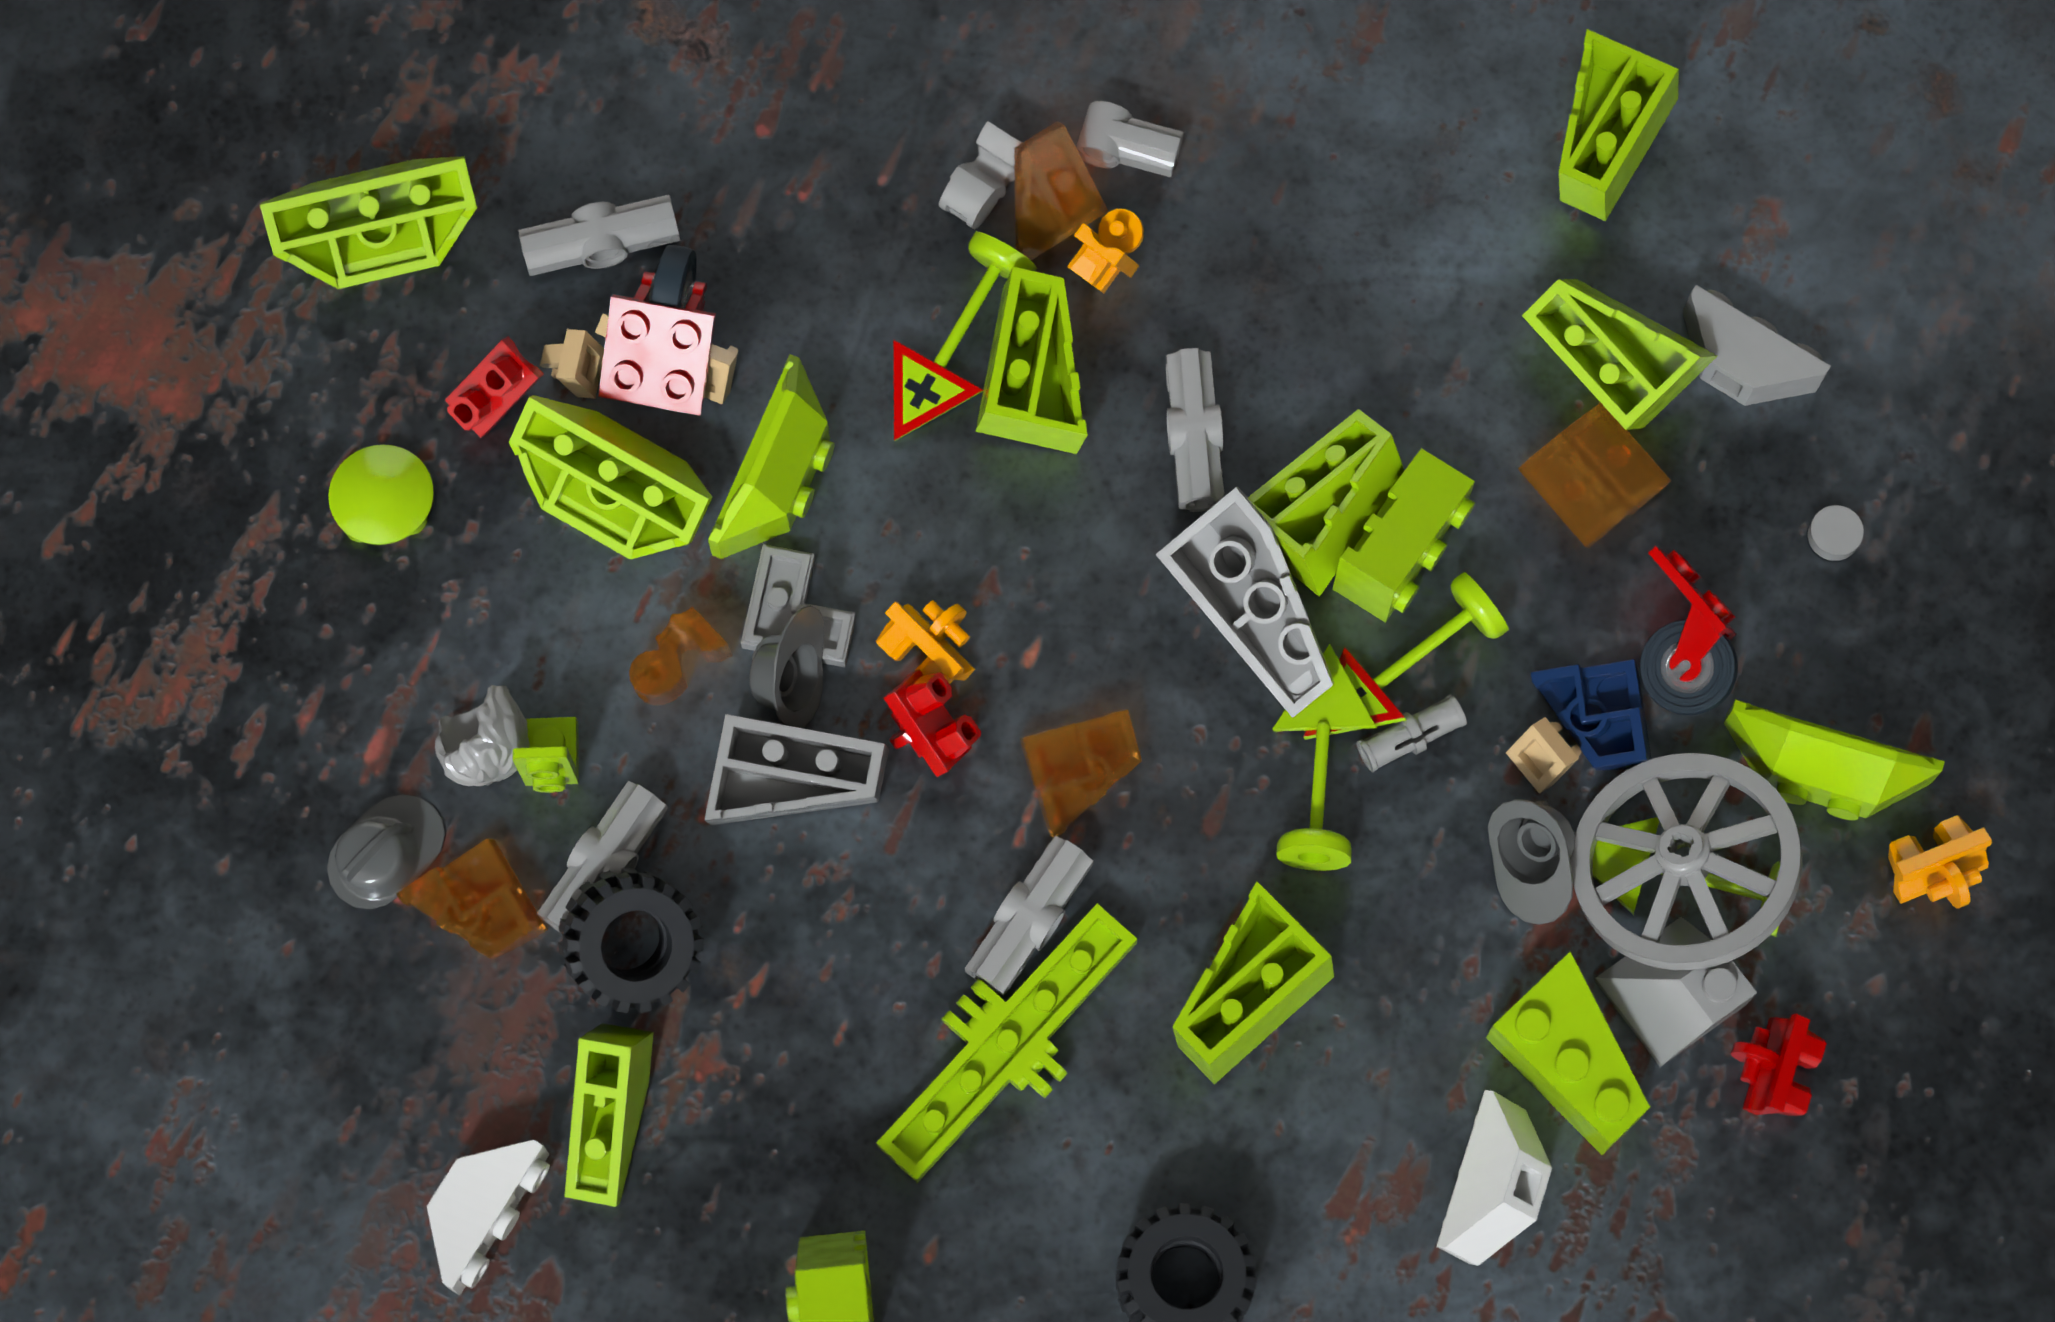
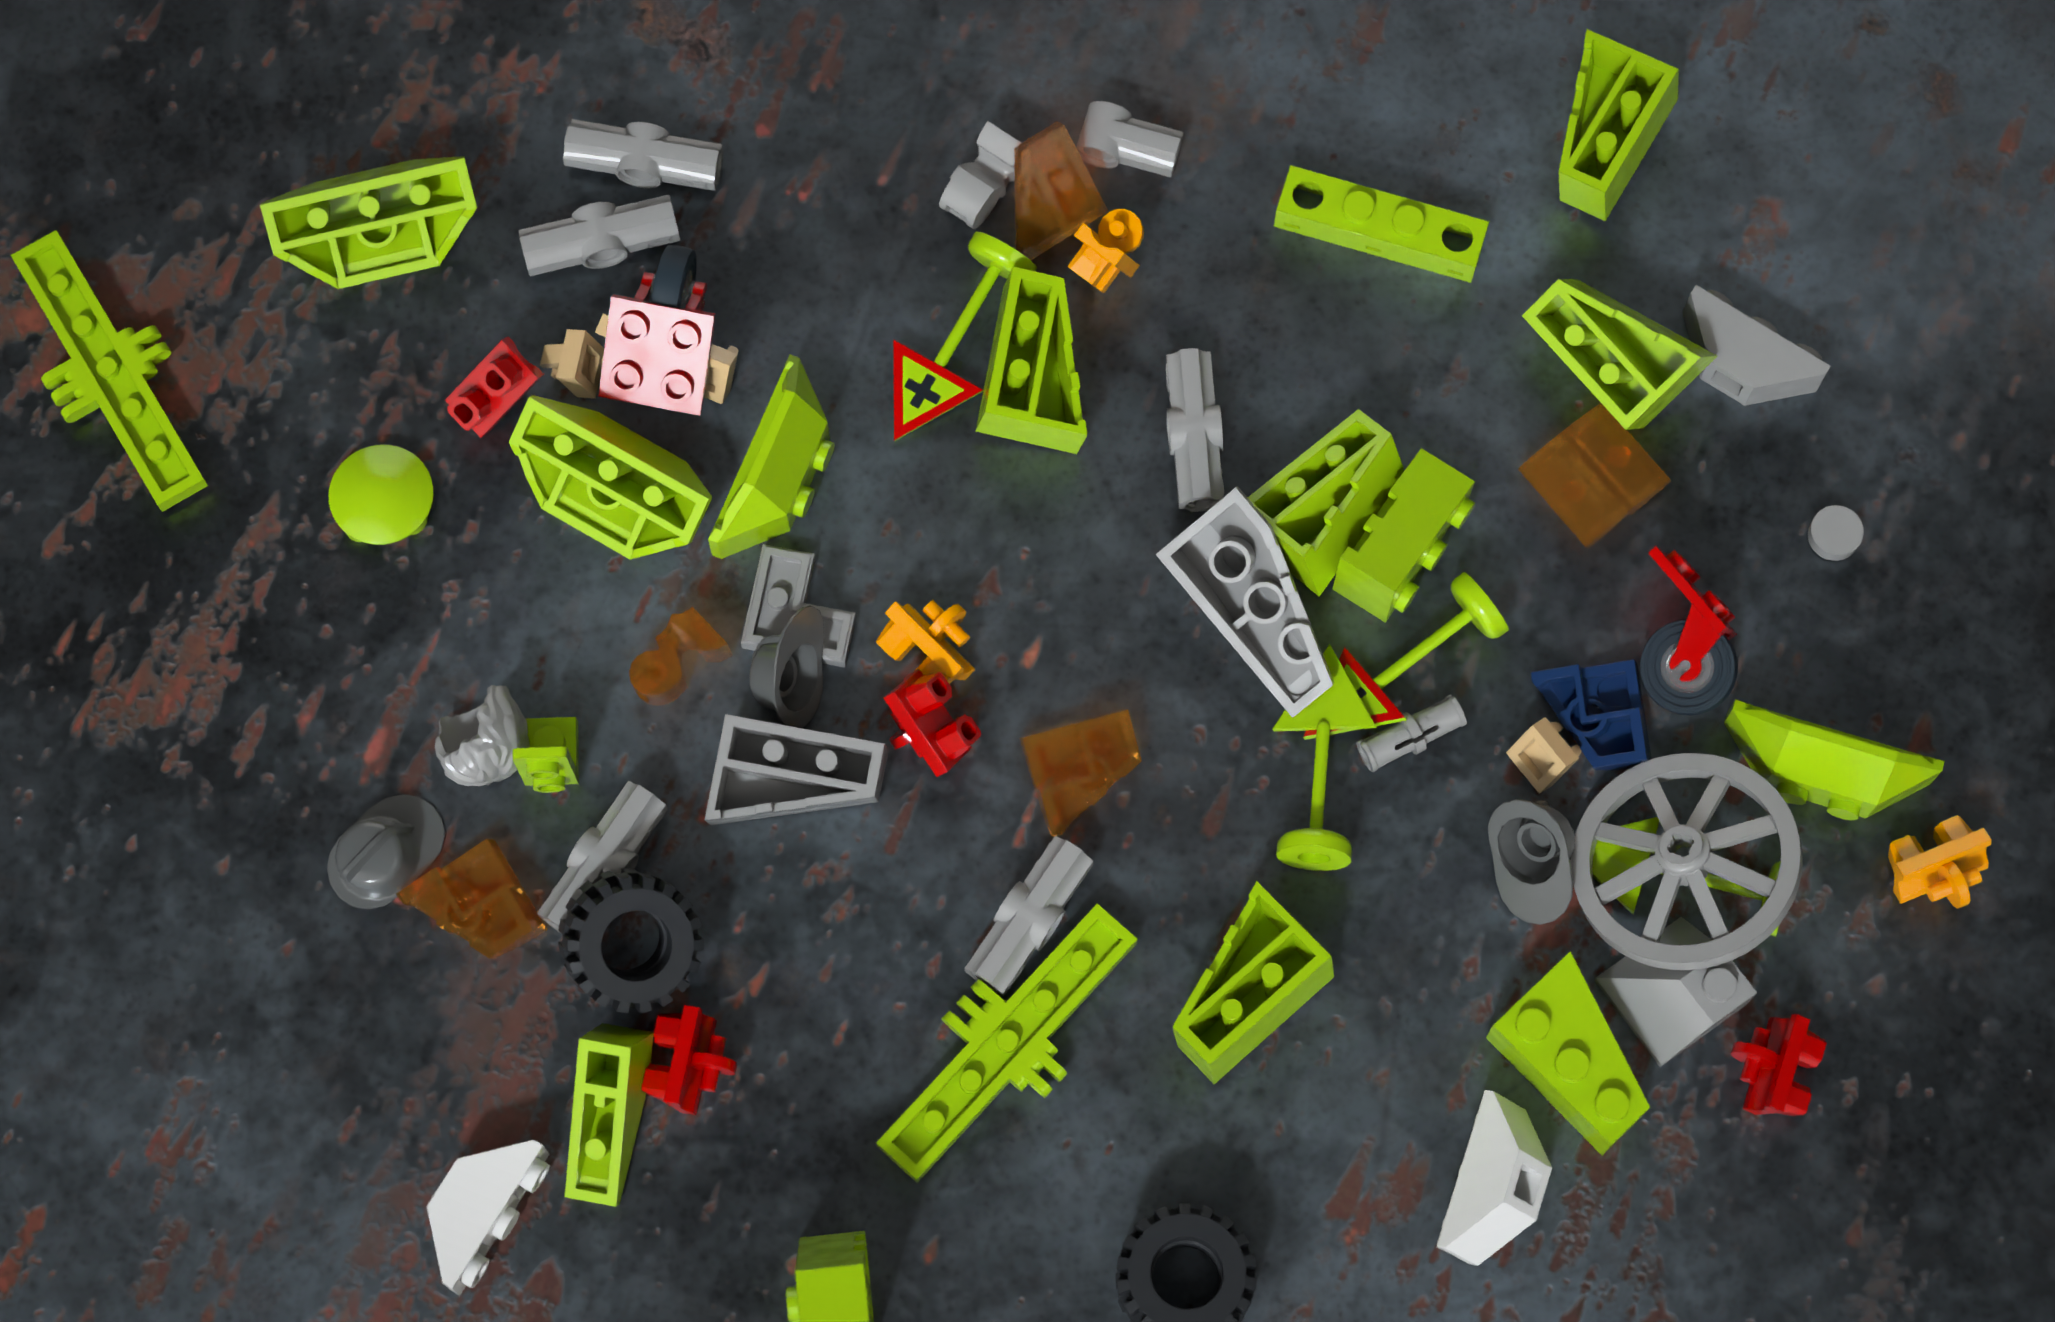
none -> lime hinge [11,230,208,512]
none -> light grey piece [563,119,724,191]
none -> red hips [641,1005,738,1115]
none -> lime piece [1274,165,1489,283]

